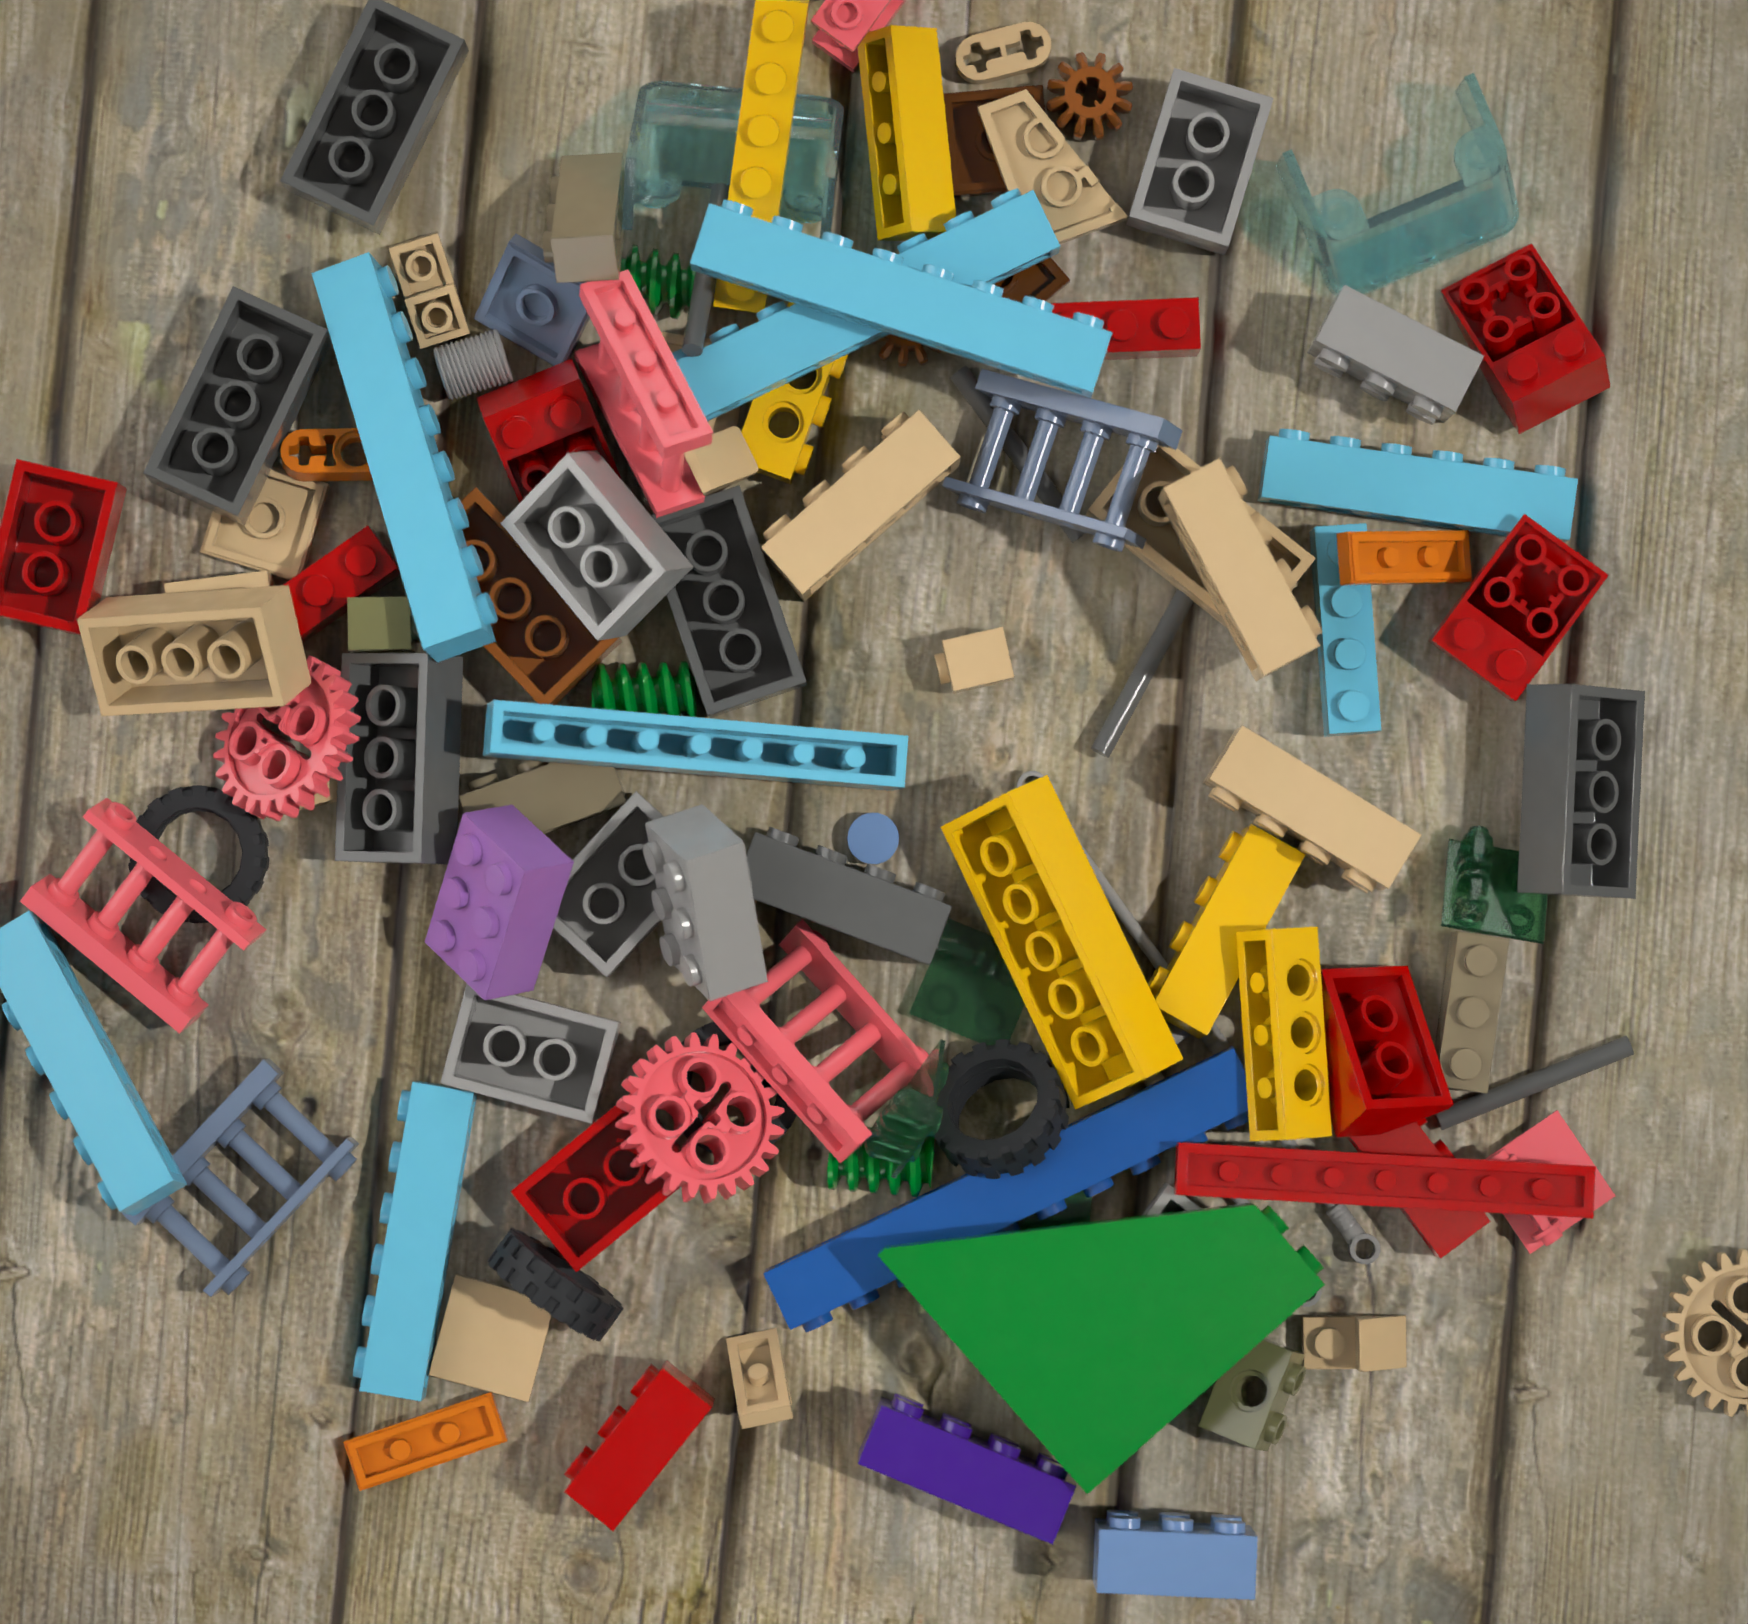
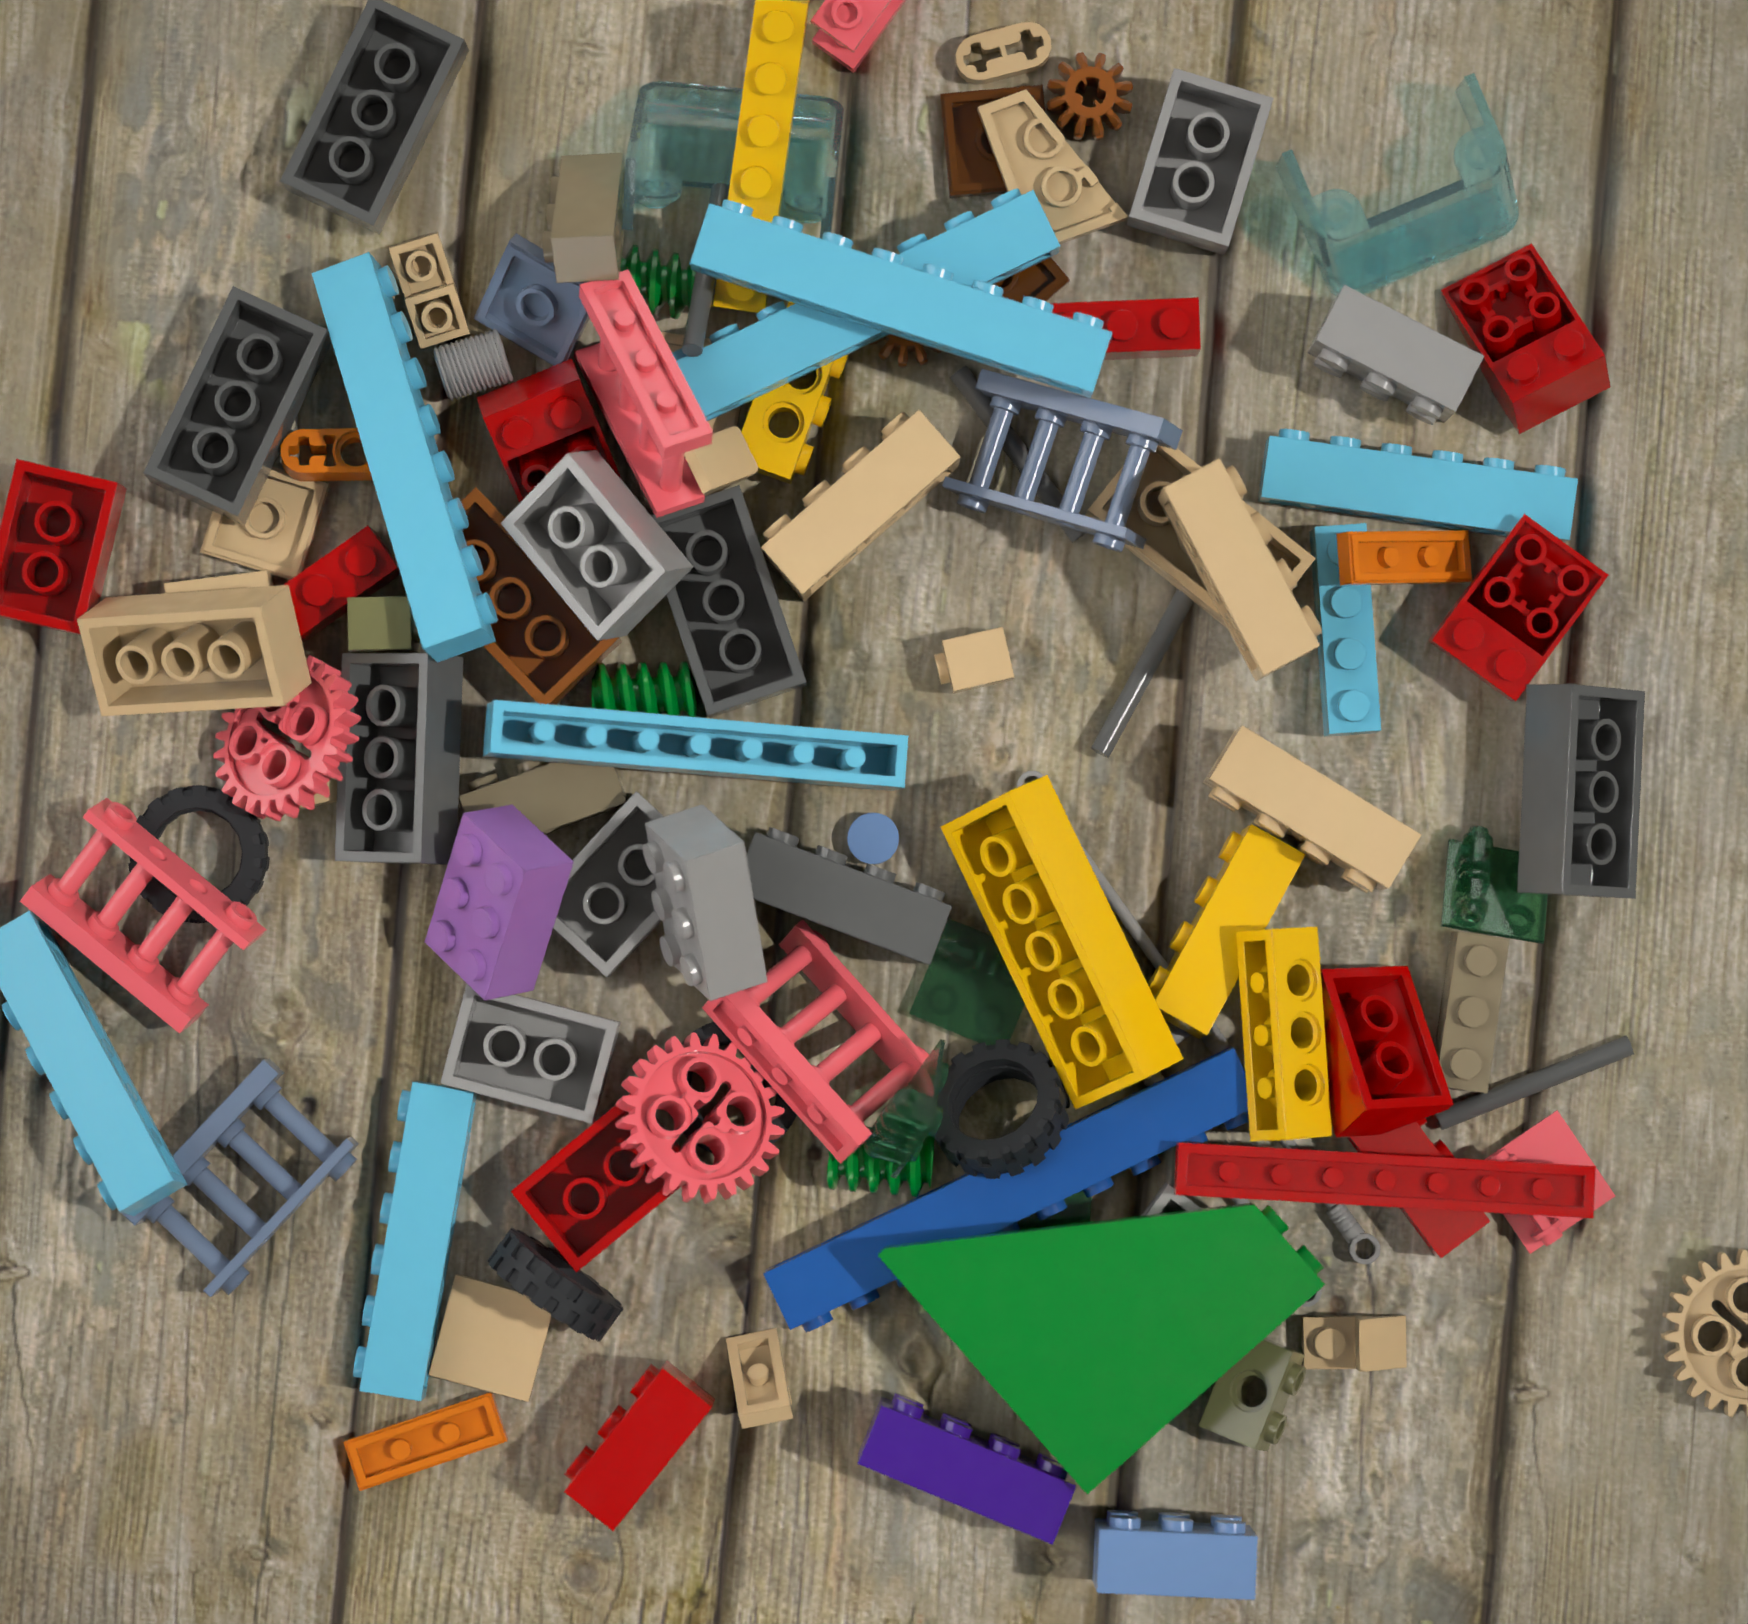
yellow brick [858,25,956,241] -> none

